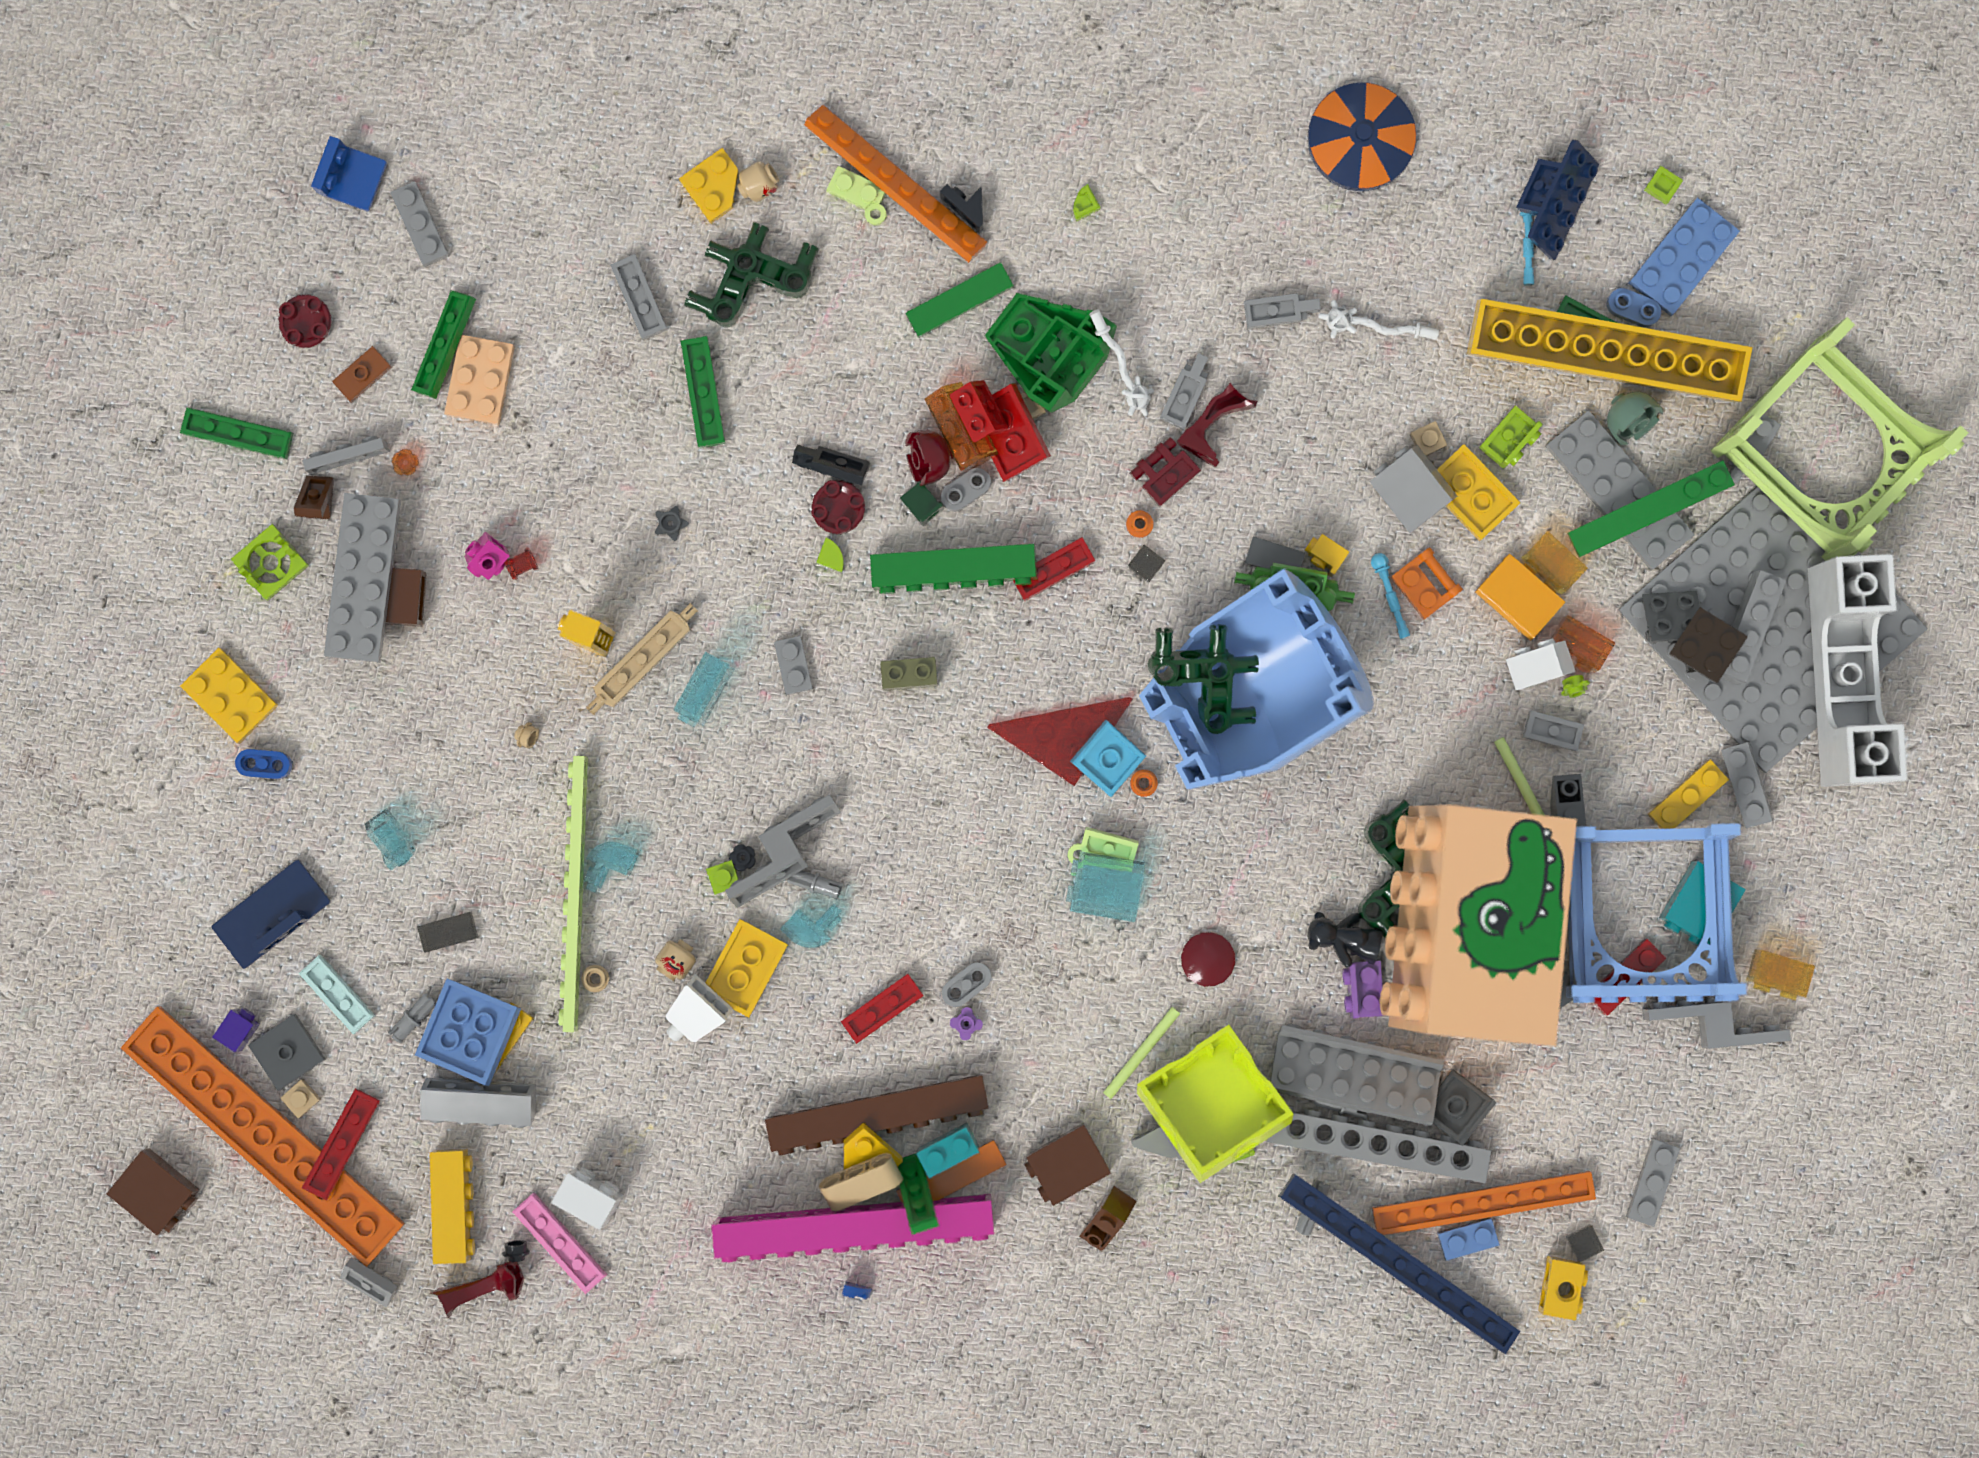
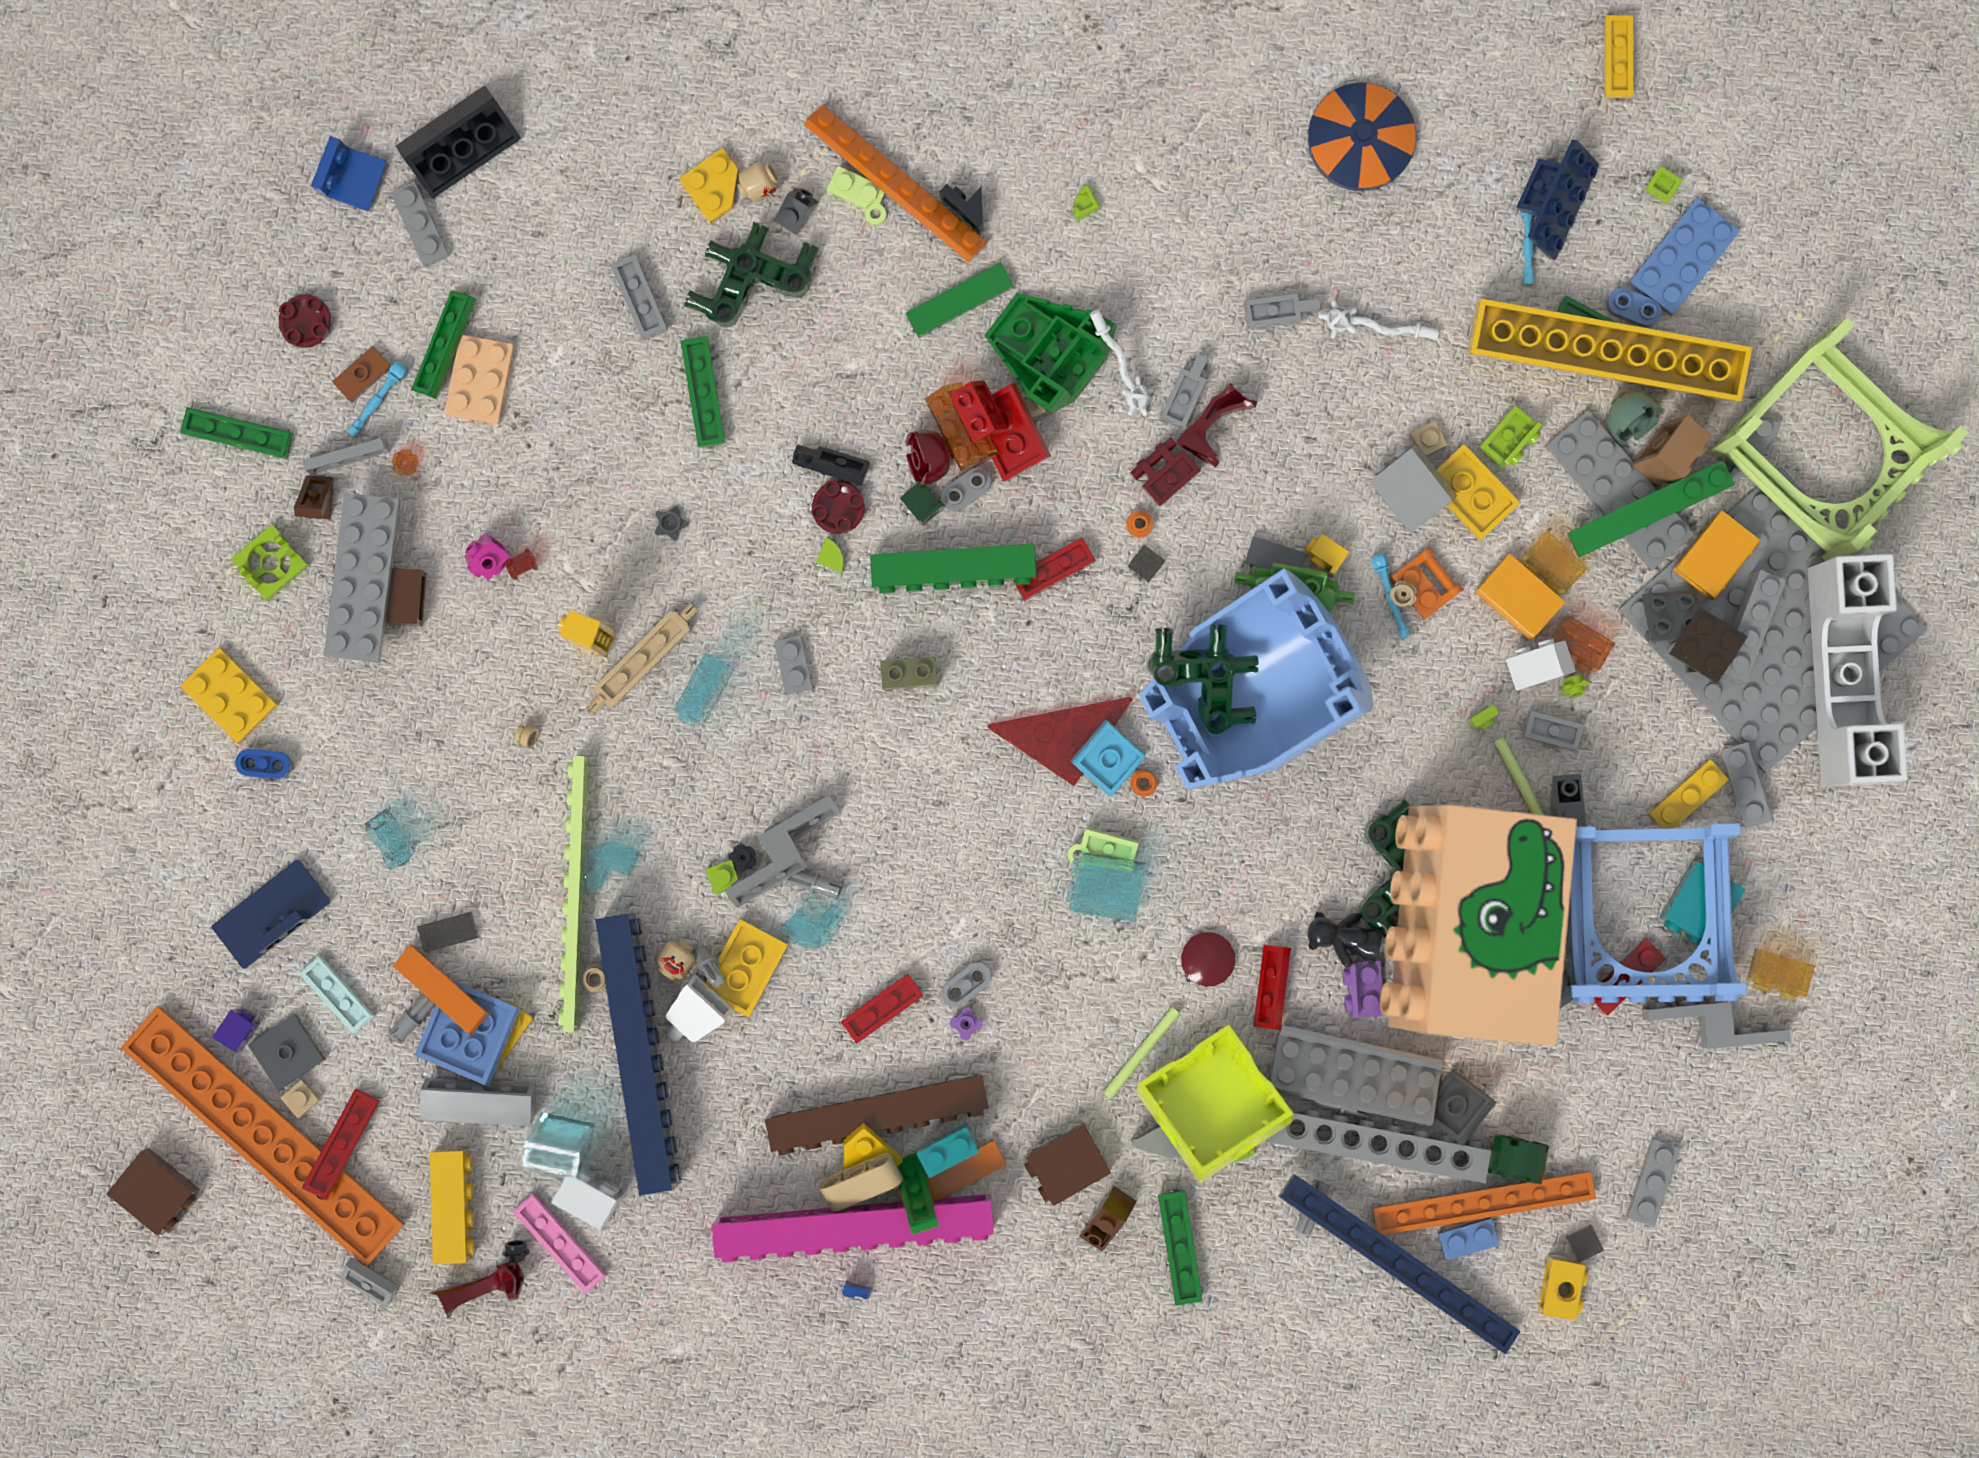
none -> medium azure piece [347,362,407,438]
none -> orange tile [393,945,489,1035]
none -> black slope [395,85,522,199]
none -> clear light blue brick [521,1112,595,1178]
none -> dark blue brick [595,913,682,1196]
none -> light grey axle [693,946,725,988]
none -> black bracket [774,188,818,235]
none -> green plate [1157,1190,1203,1306]
none -> red plate [1253,944,1291,1030]
none -> tan plate [1390,581,1417,608]
none -> lime plate [1466,704,1500,730]
none -> dark green brick [1488,1134,1549,1185]
none -> yellow plate [1604,15,1633,98]
none -> medium nougat brick [1632,414,1712,486]
none -> light orange piece [1672,510,1760,600]

